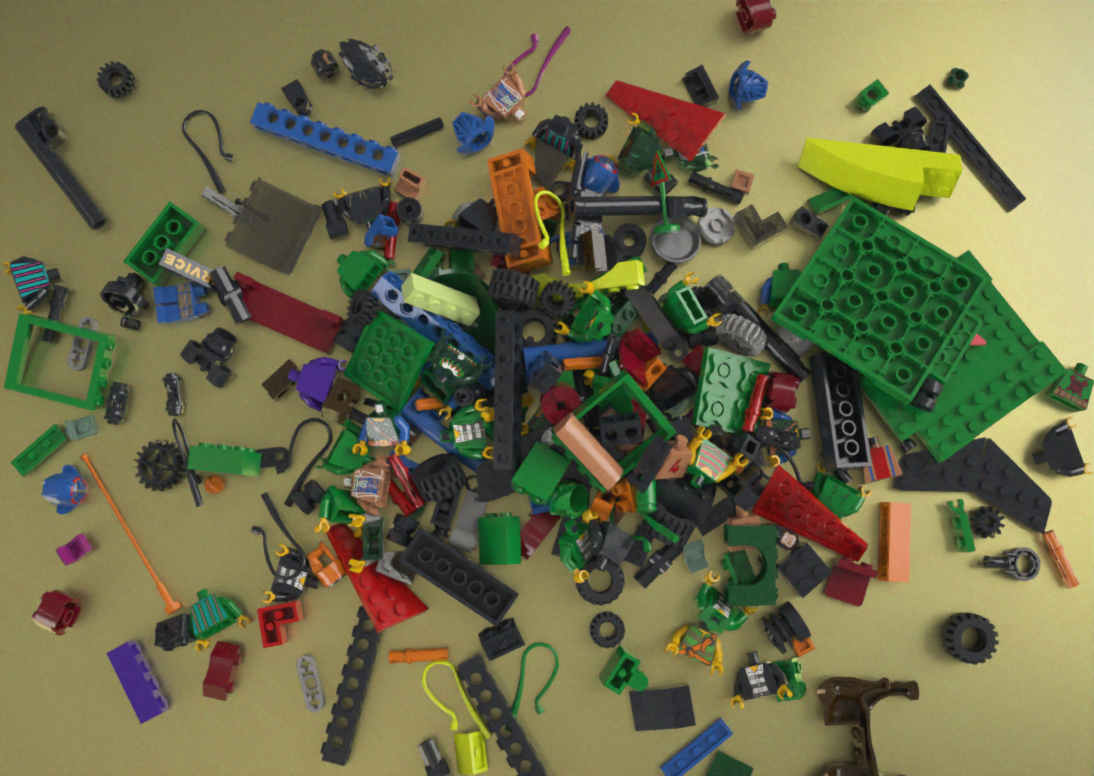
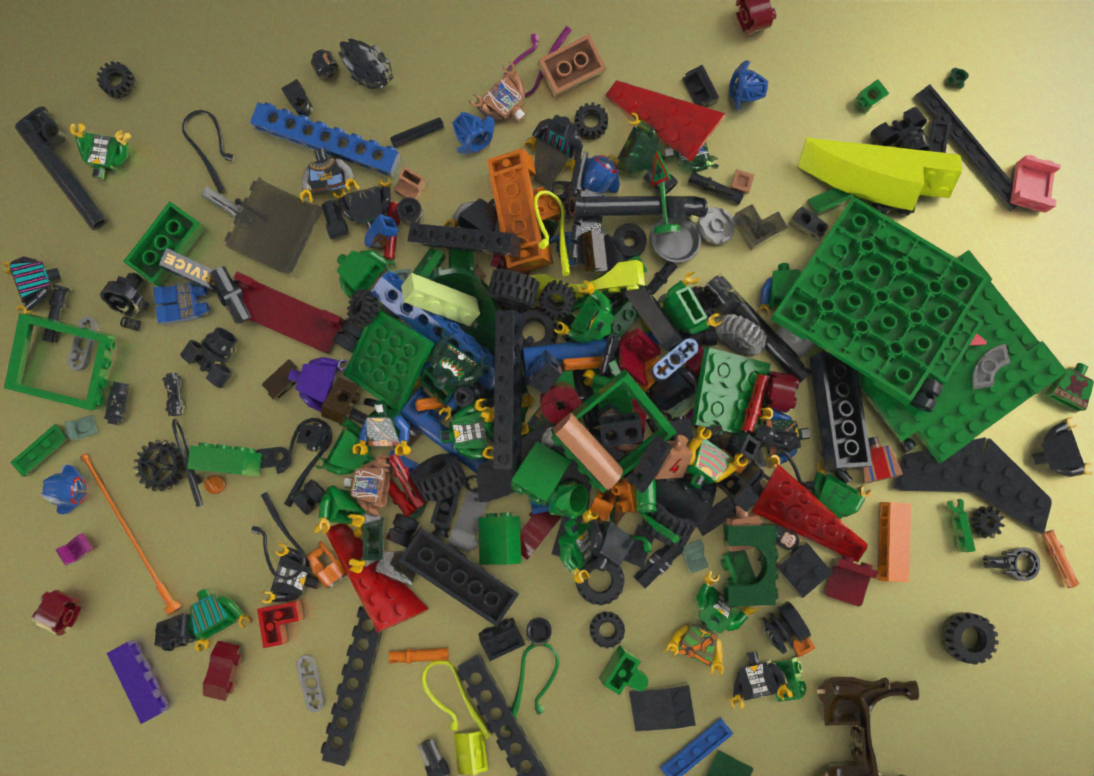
none -> torso [70,123,131,180]
none -> black brick [296,423,331,452]
none -> torso [300,147,359,203]
none -> black wheel [526,617,552,647]
none -> nougat brick [537,34,606,98]
none -> medium blue beam [651,338,698,381]
none -> light grey tile [972,344,1010,390]
none -> coral panel [1010,155,1061,213]

